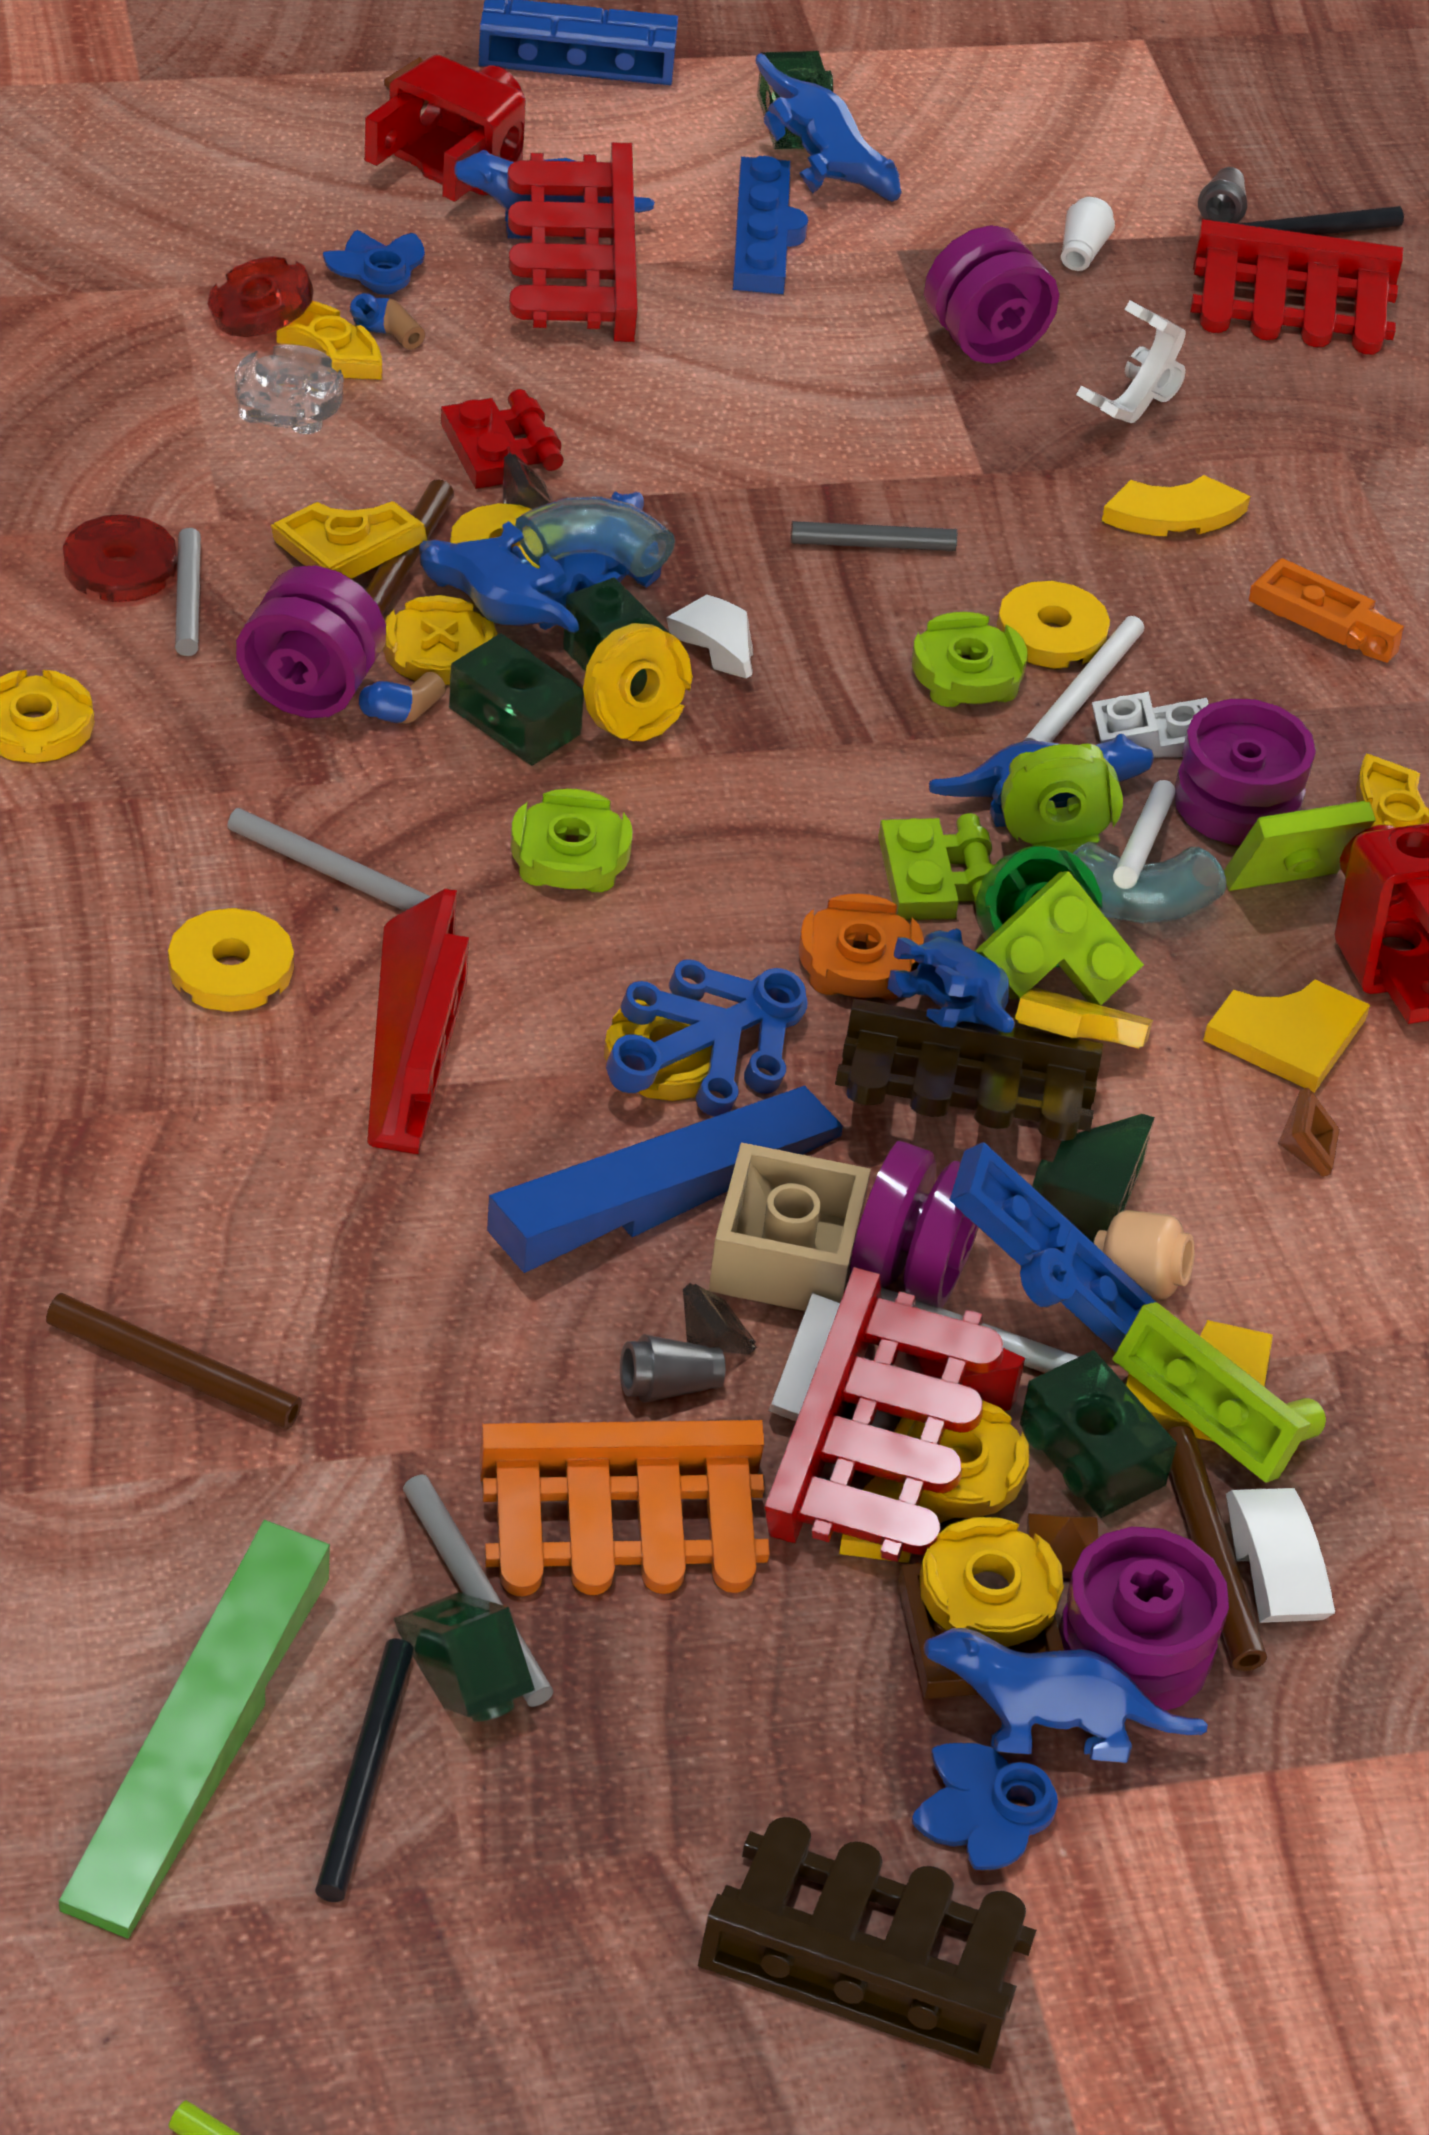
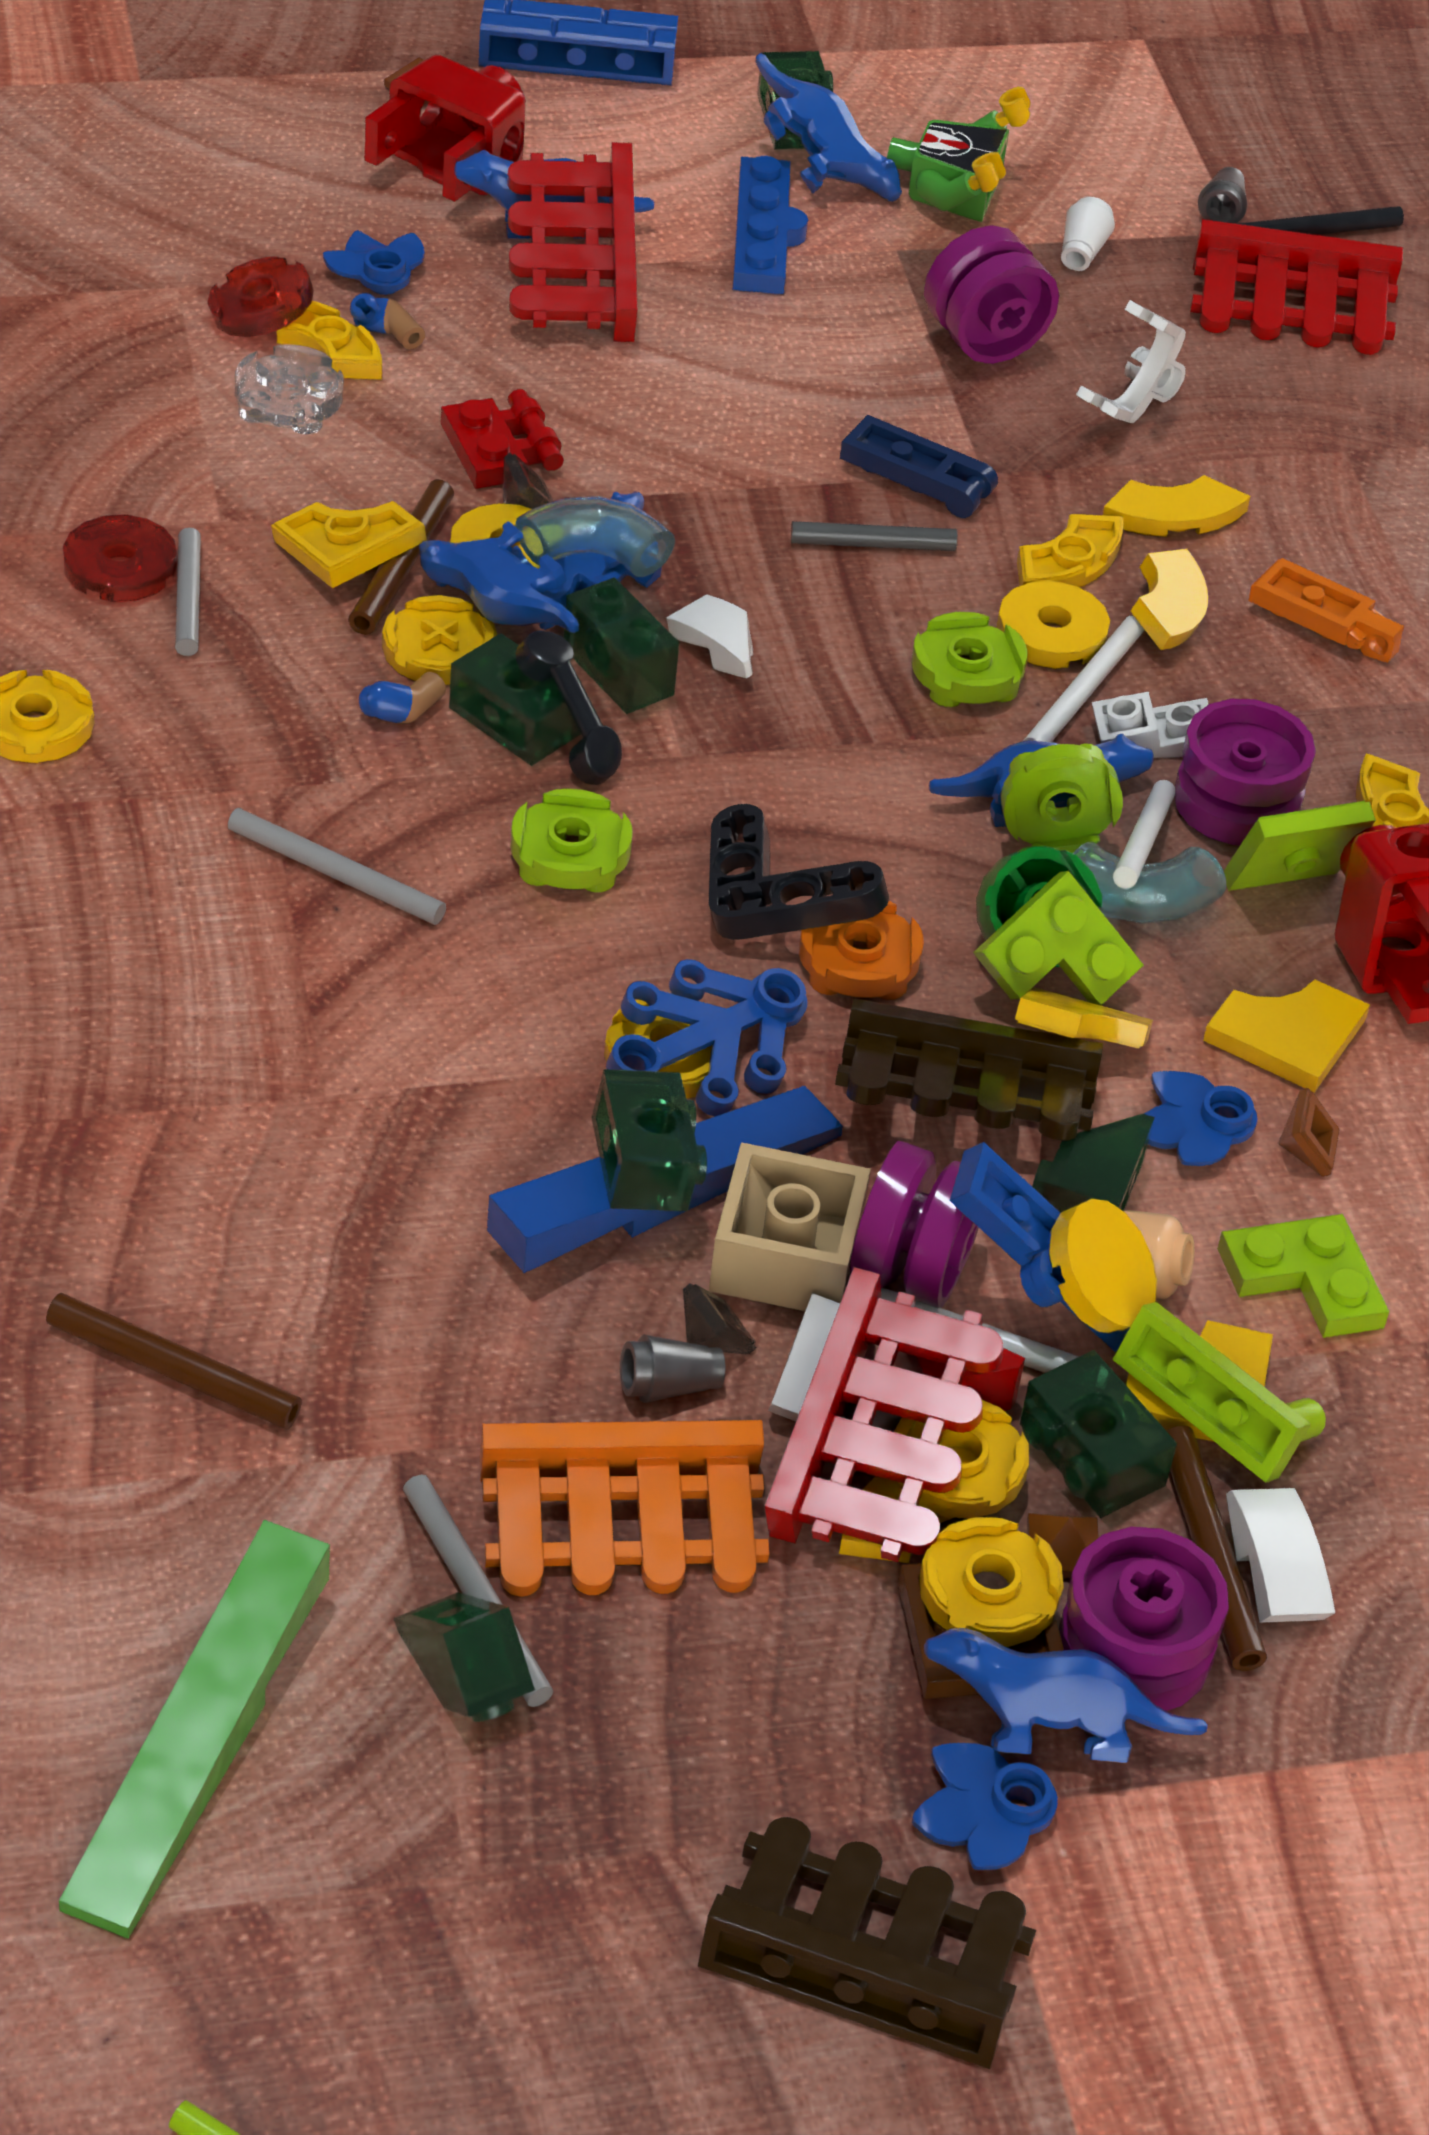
yellow tile [168,908,294,1012] -> none
magenta wheel [236,565,386,718] -> none
black bar [315,1638,414,1902] -> none
red wedge [367,889,469,1154] -> none
yellow tile [583,623,693,742] -> none
lime plate [878,813,994,920] -> none
blue animal [887,928,1015,1033] -> none
none -> black bar [515,631,622,785]
none -> clear green brick [591,1069,707,1211]
none -> black beam [708,804,889,940]
none -> dark blue plate [840,414,998,518]
none -> torso [887,86,1031,222]
none -> yellow tile [1017,514,1124,588]
none -> yellow tile [1049,1199,1157,1333]
none -> yellow tile [1131,549,1208,650]
none -> blue plate [1131,1071,1258,1166]
none -> lime plate [1217,1214,1389,1338]

